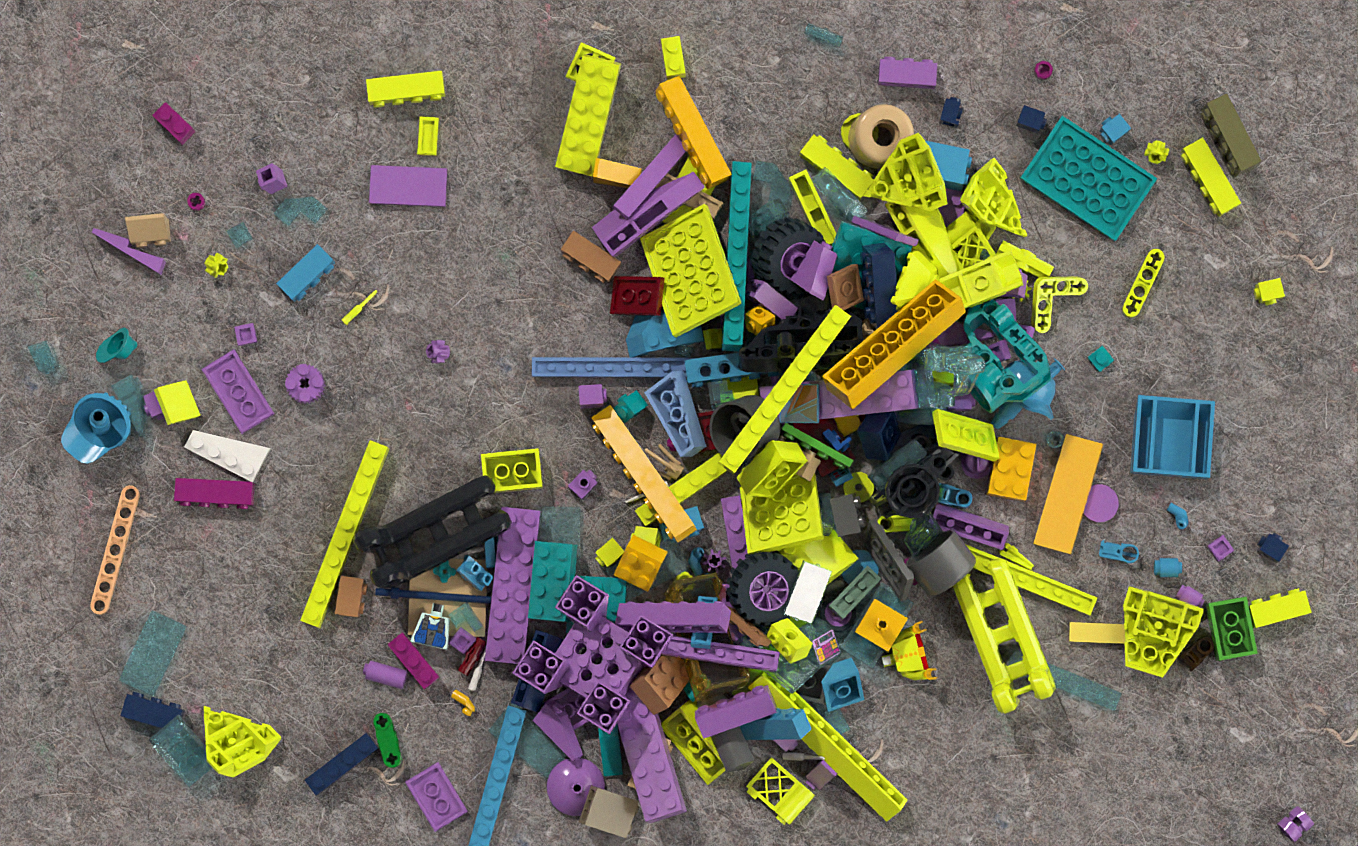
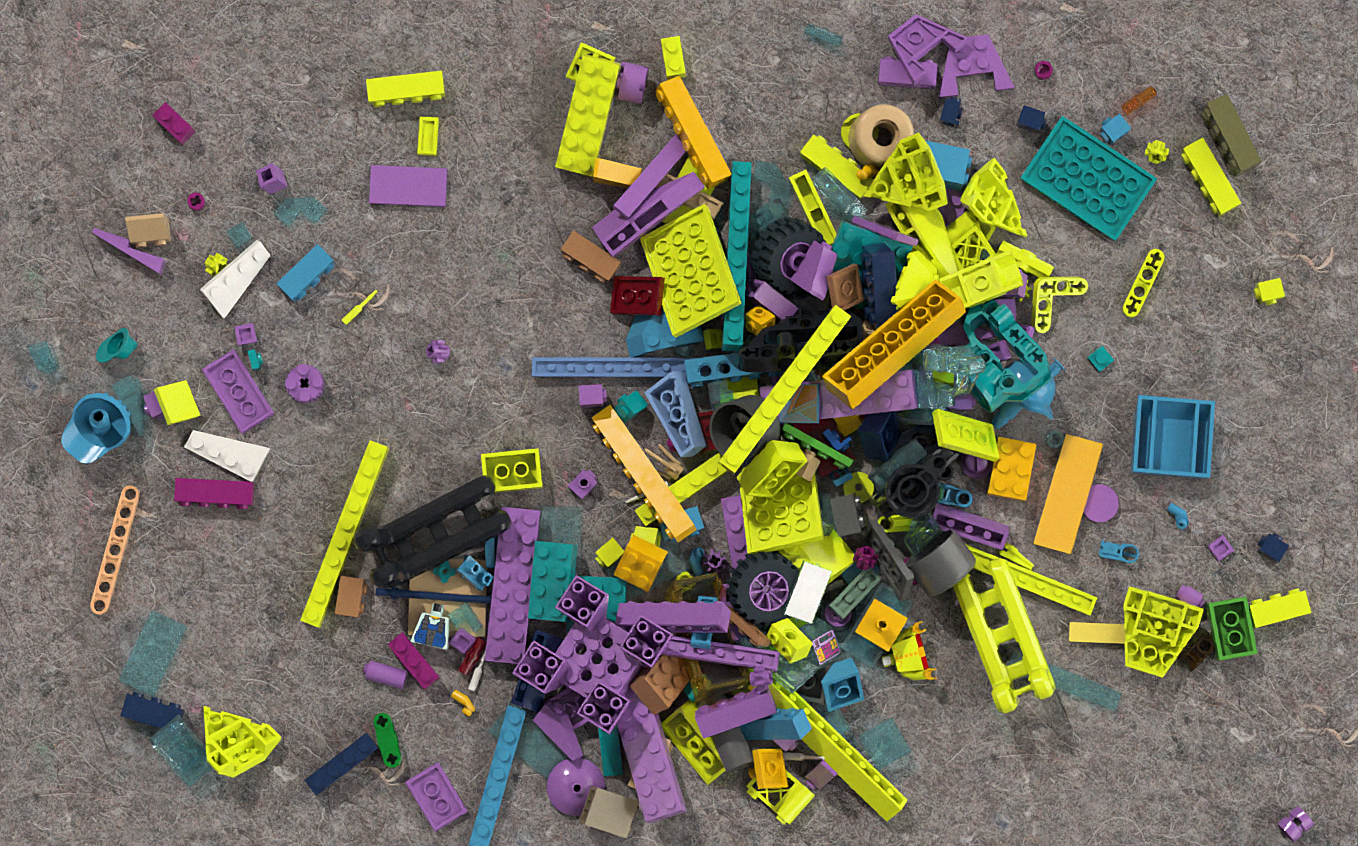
dark azure brick [1154,558,1182,577] -> none
none -> white wing [200,240,270,319]
none -> teal plate [247,349,264,371]
none -> medium lavender brick [615,62,649,104]
none -> yellow tile [748,749,788,789]
none -> medium lavender gear [750,666,773,691]
none -> magenta gear [853,546,878,570]
none -> yellow arm [857,164,880,180]
none -> clear light blue brick [858,717,911,770]
none -> medium lavender wing [888,14,969,85]
none -> medium lavender wing [939,34,1015,98]
none -> clear orange axle [1120,86,1157,116]

